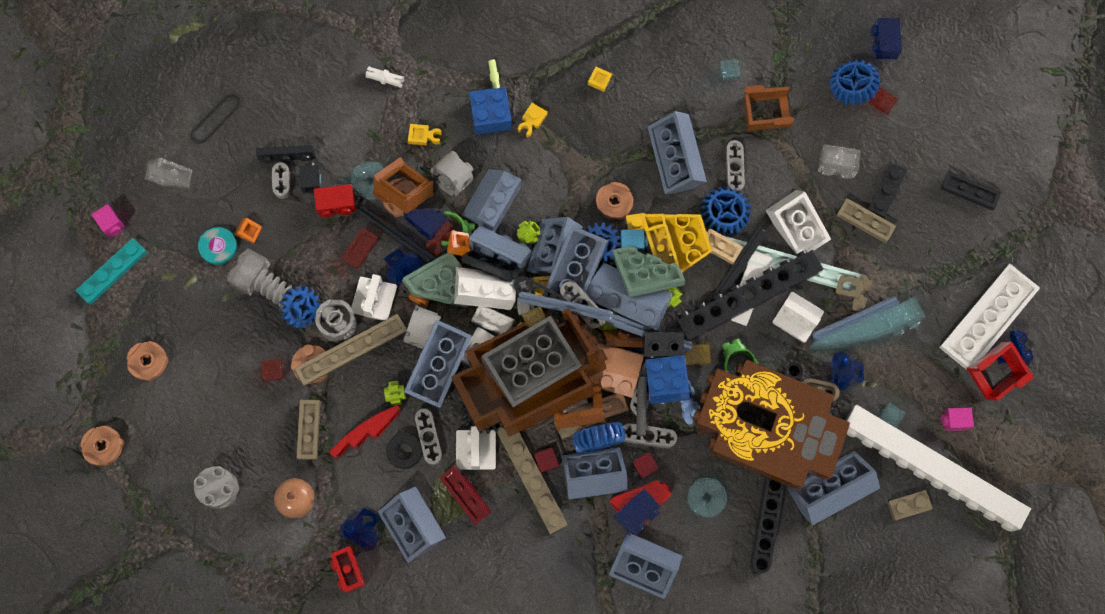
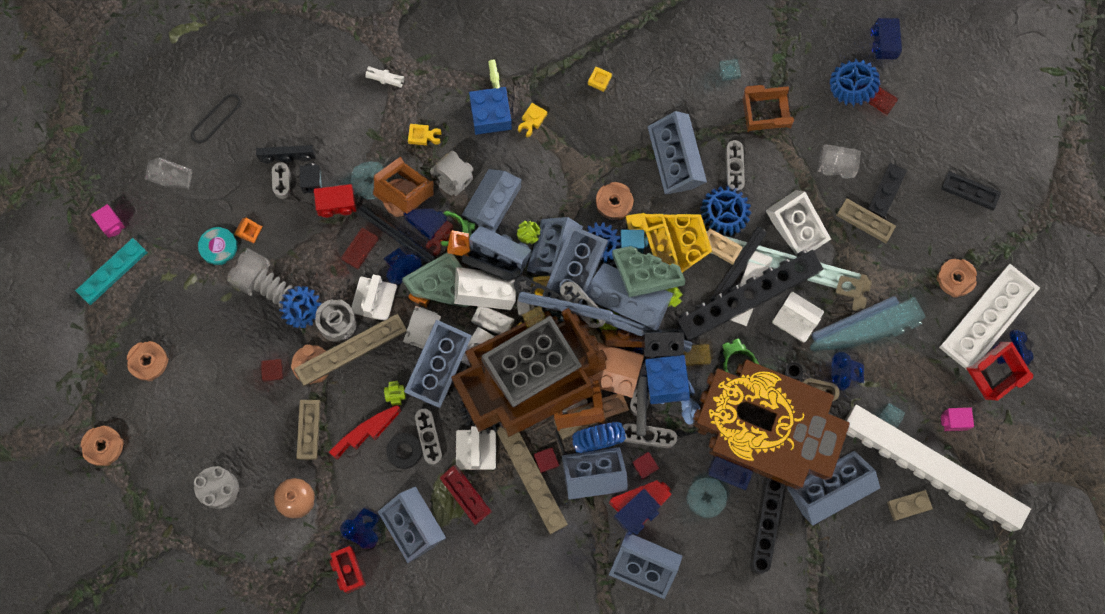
none -> clear blue brick [706,456,753,490]
none -> nougat plate [937,259,977,298]

